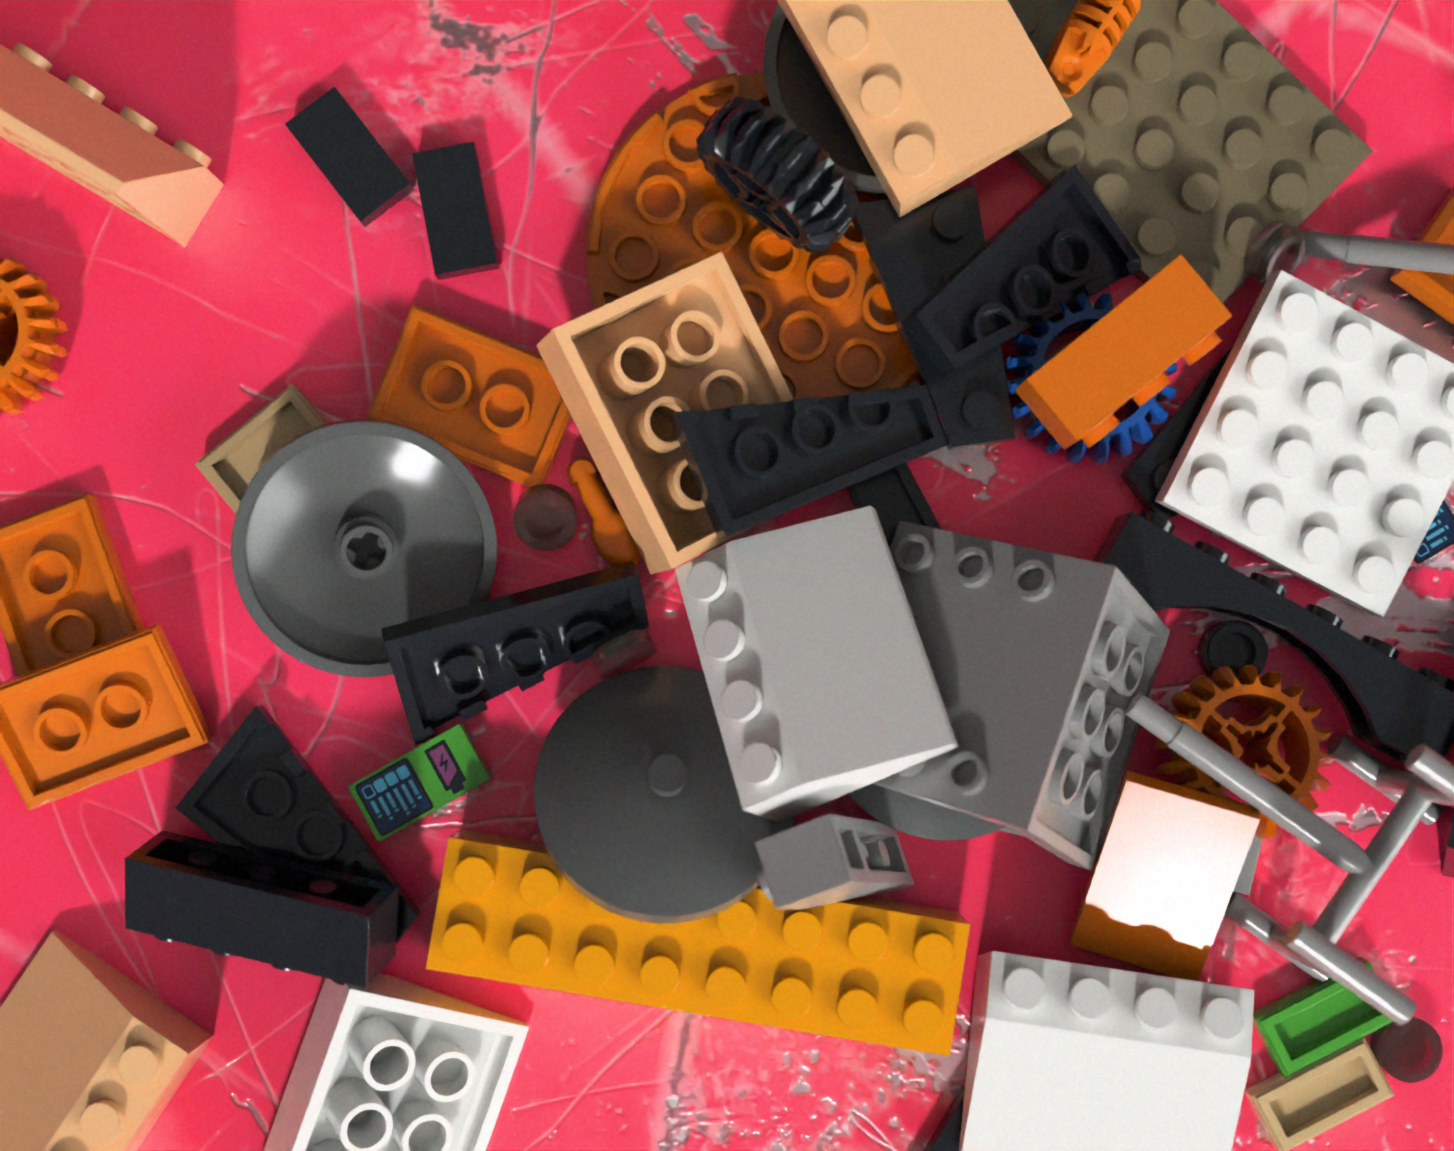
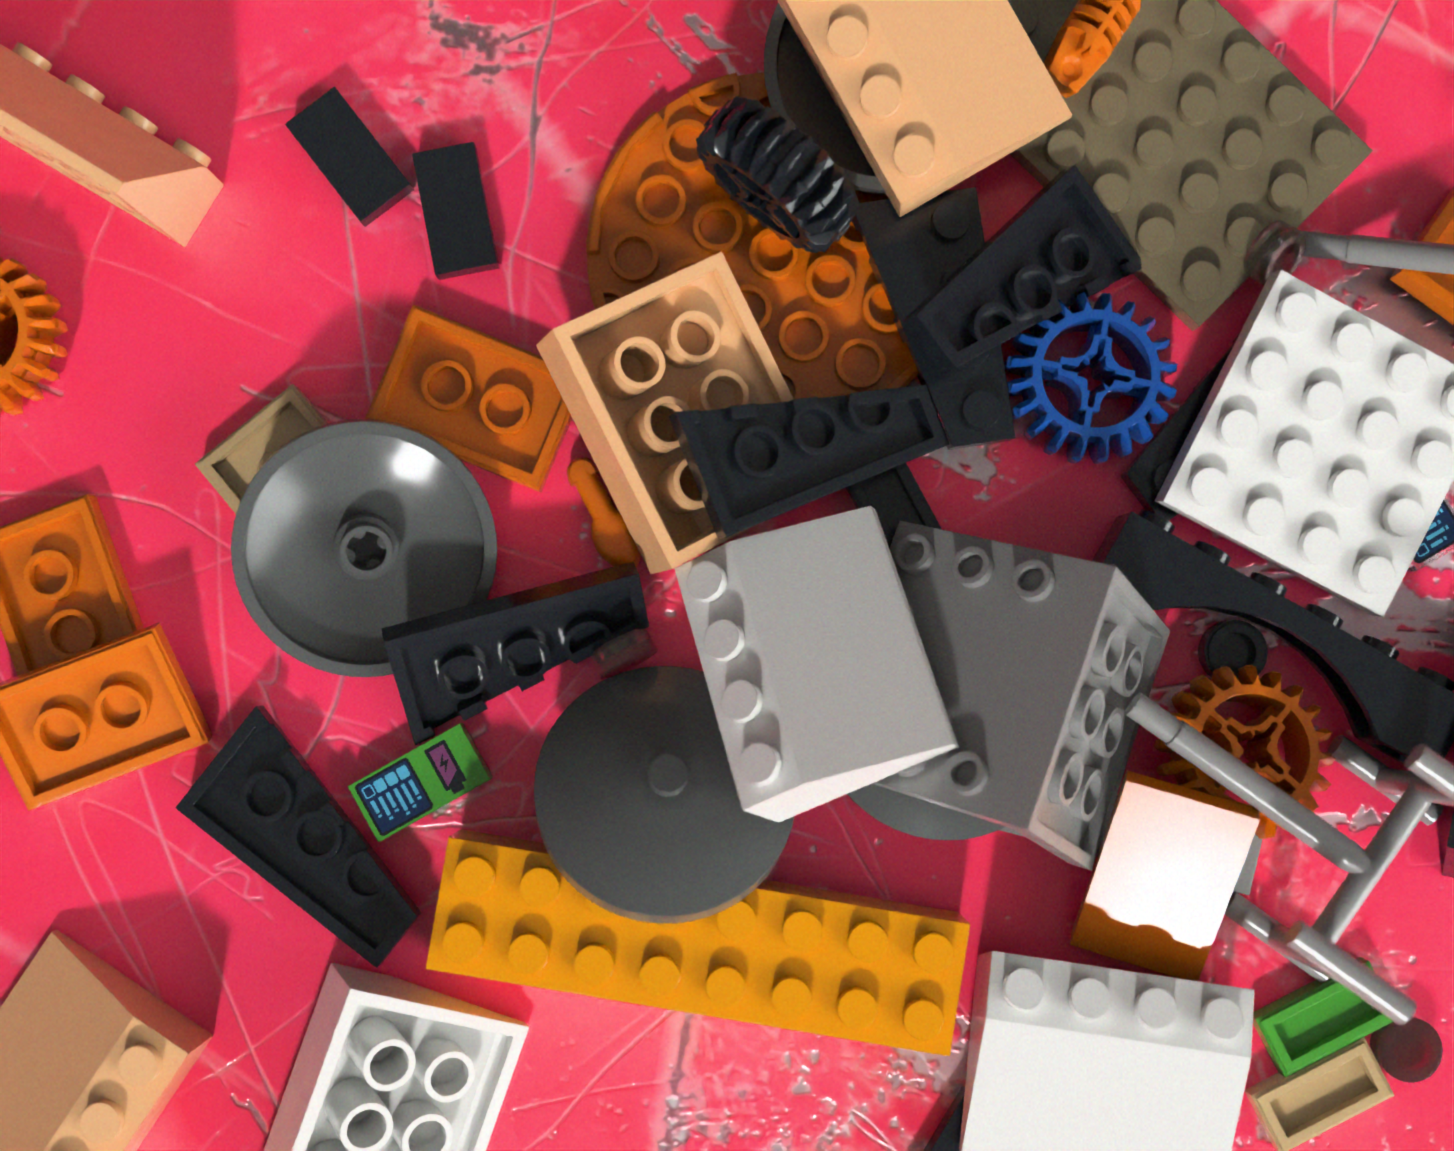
black brick [125,830,399,988] -> none
clear smoke tile [513,484,578,551] -> none
light grey slope [755,814,914,909] -> none
orange brick [1015,254,1233,450] -> none

